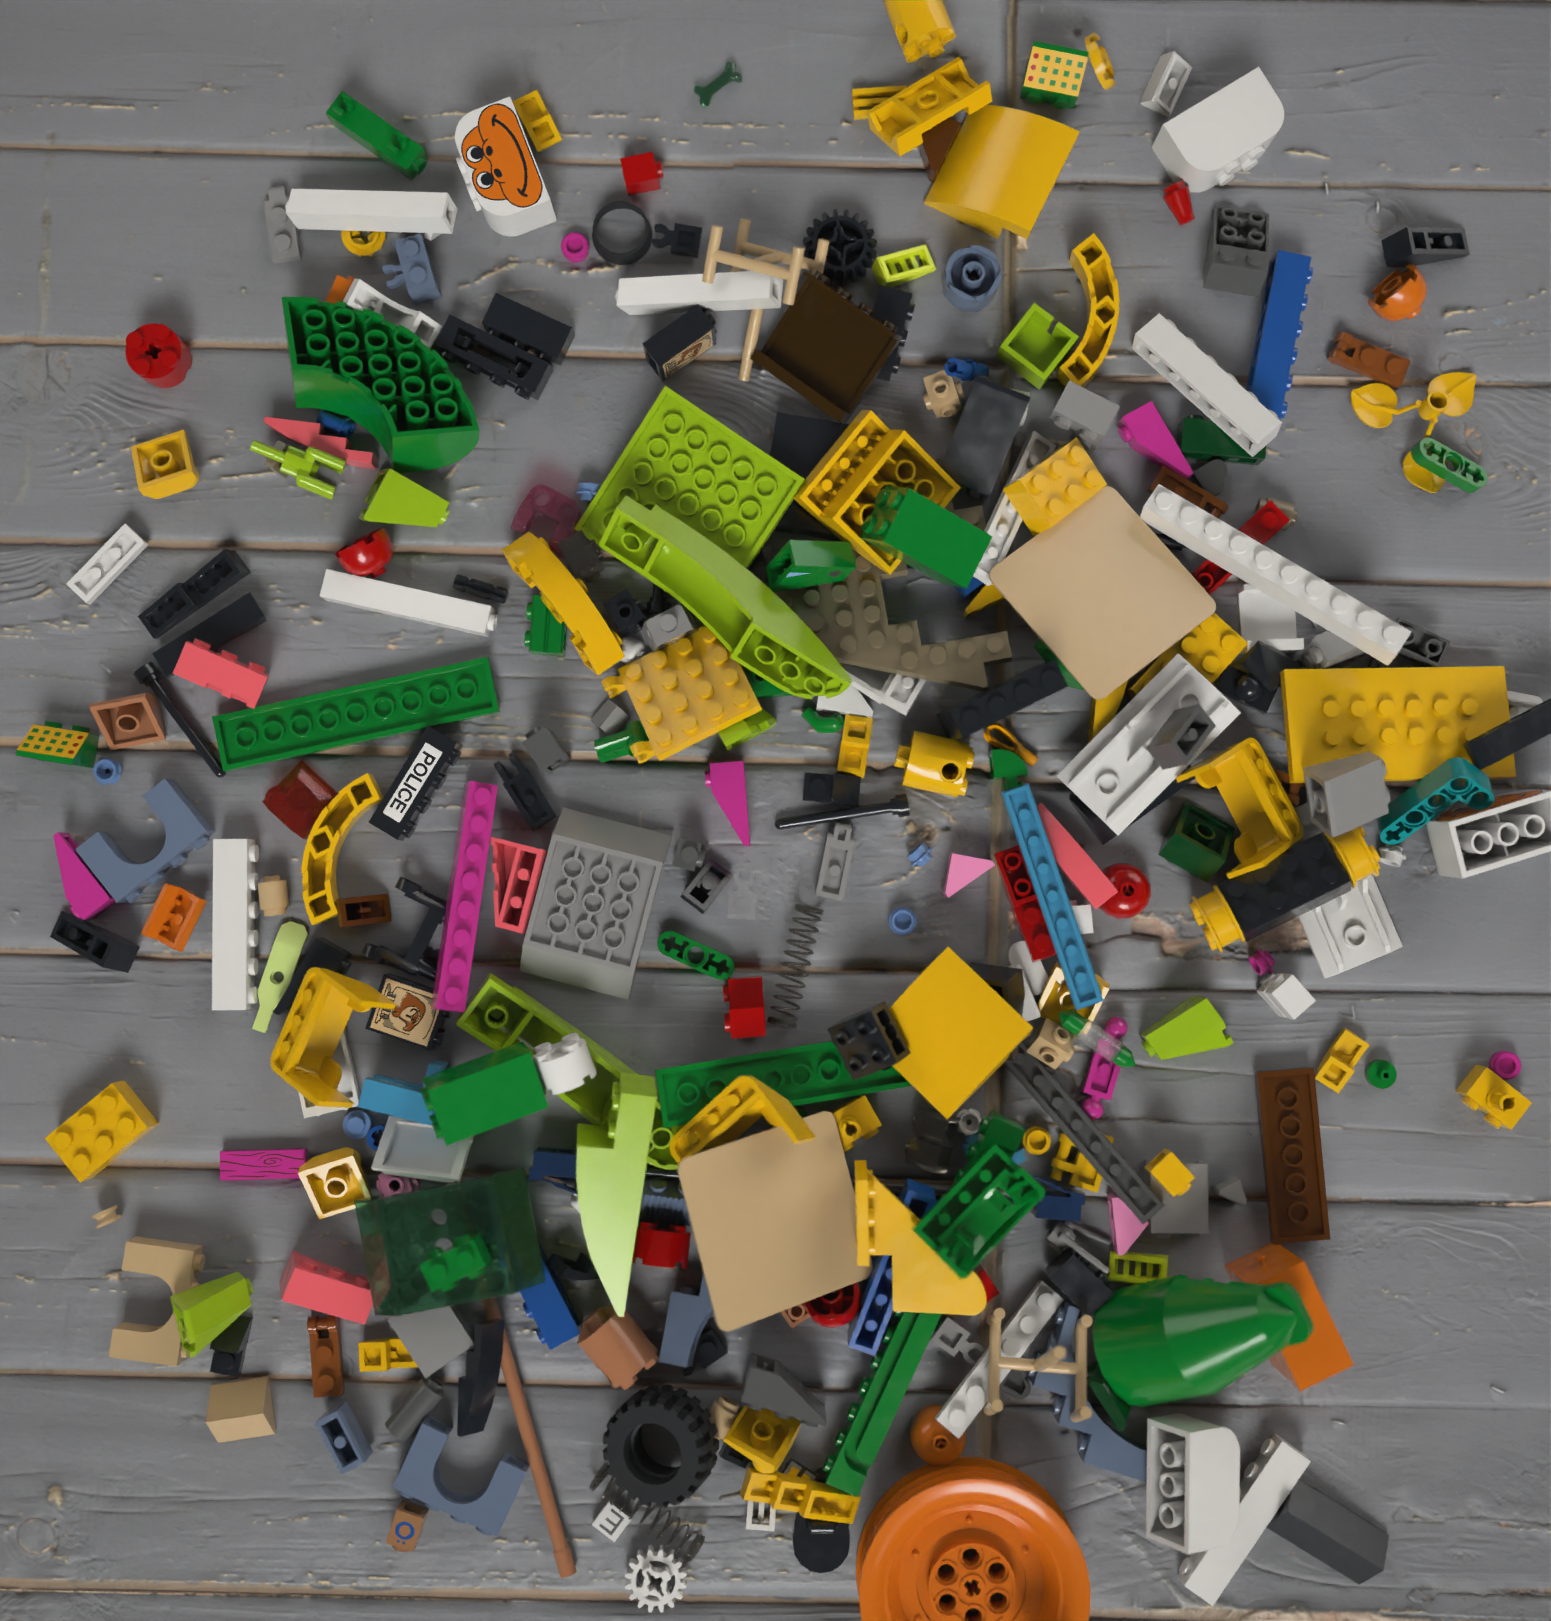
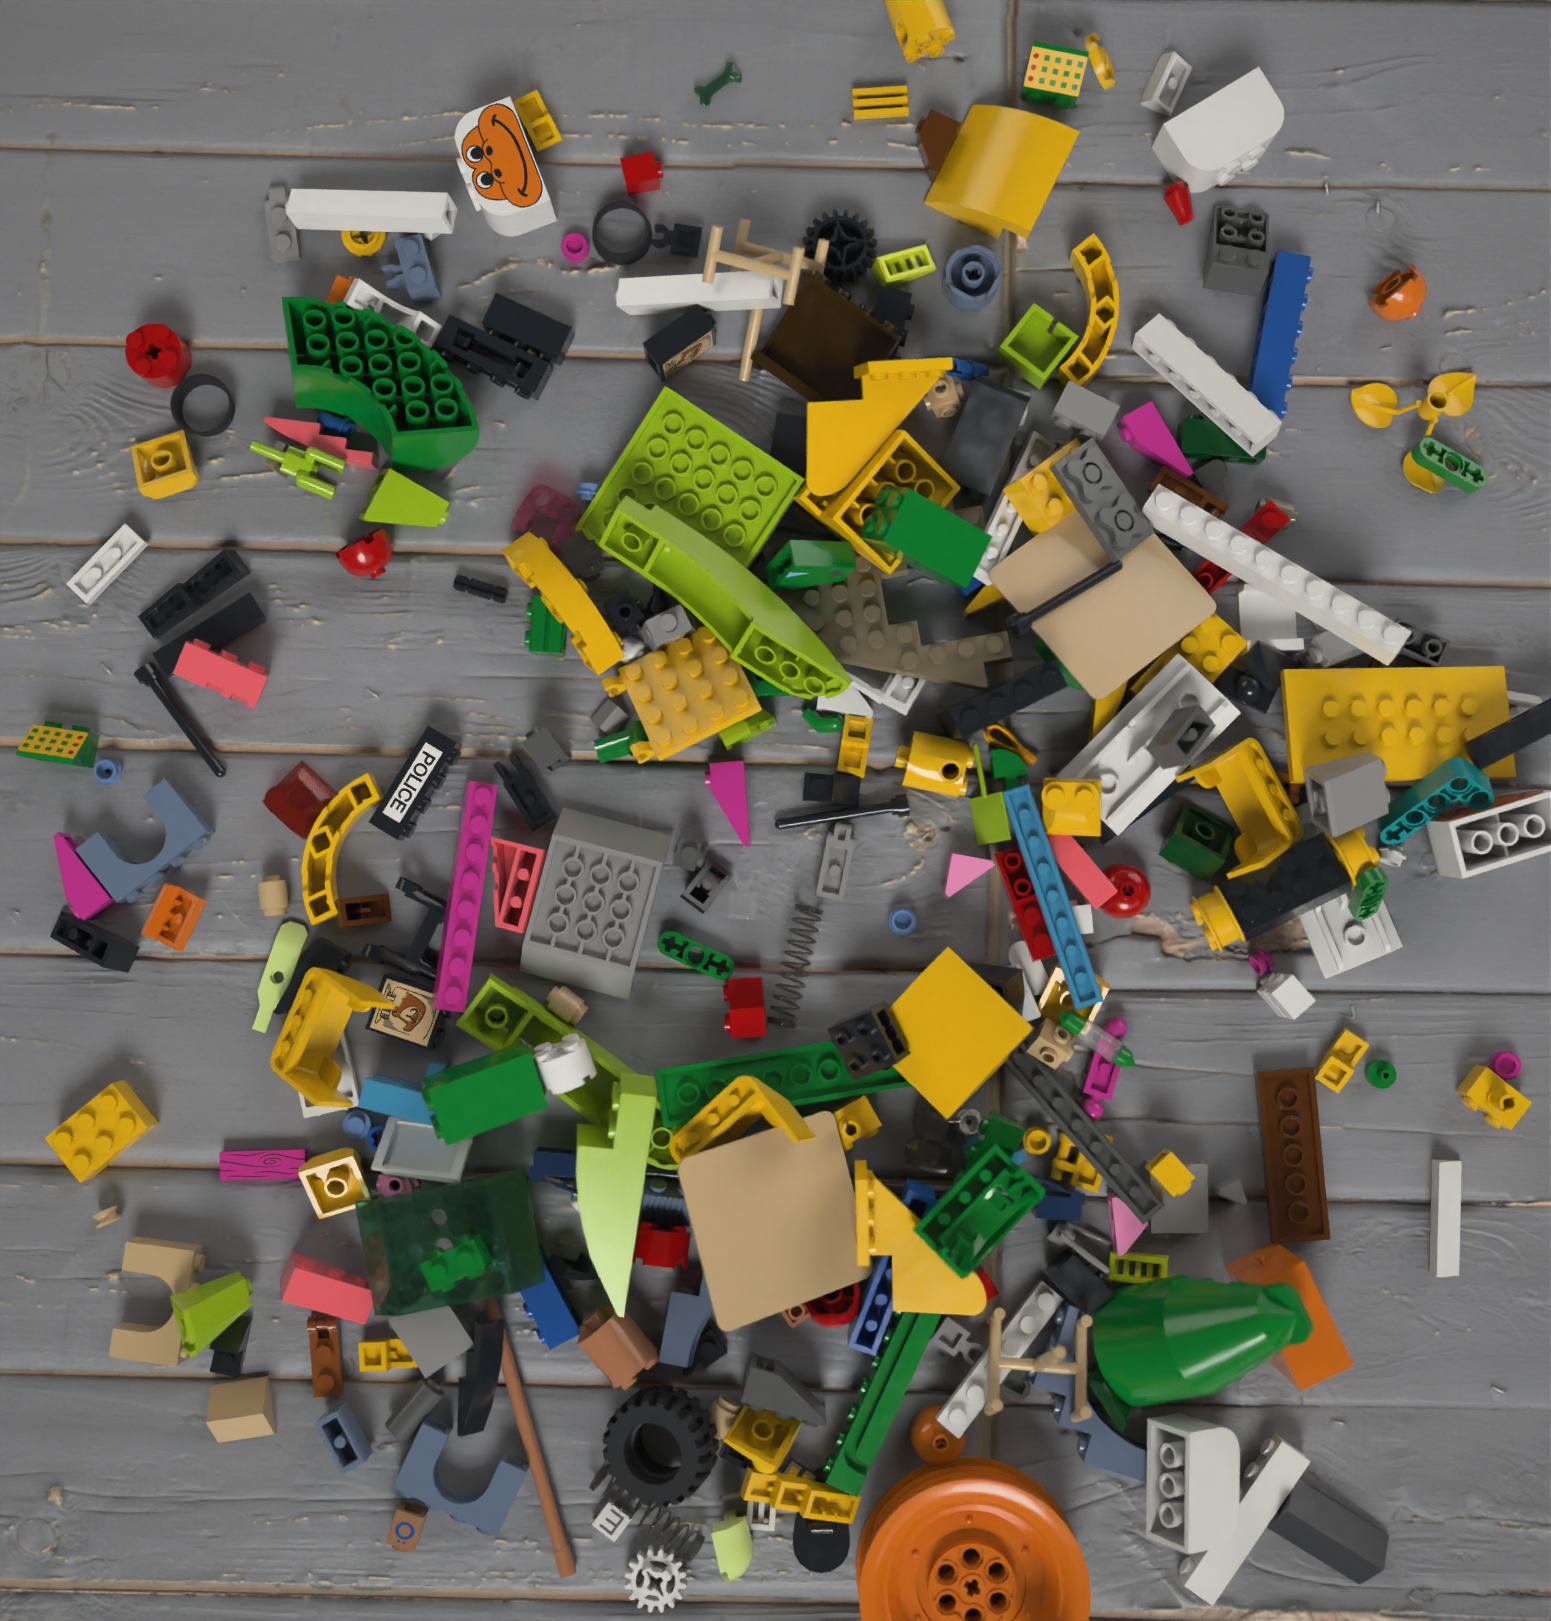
nougat slope [89,693,166,750] -> none
green plate [212,657,501,772] -> none
white brick [212,839,259,1010] -> none
white brick [320,569,498,637] -> none
green brick [326,91,428,180] -> none
yellow piece [867,57,992,157] -> none
medium blue plate [906,842,932,867] -> none
lime slope [1139,995,1234,1060] -> none
dark orange plate [1327,332,1411,389] -> none
black slope [1381,227,1470,267] -> none
none -> black tyre [170,374,235,437]
none -> tan brick [545,985,589,1026]
none -> yellowish green brick [711,1509,753,1583]
none -> yellow piece [806,357,953,496]
none -> lime piece [969,743,1011,846]
none -> black piece [1006,560,1123,638]
none -> yellow slope [1041,777,1102,836]
none -> dark grey piece [1049,437,1155,562]
none -> green beam [1348,867,1389,921]
none -> white slope [1429,1159,1462,1277]

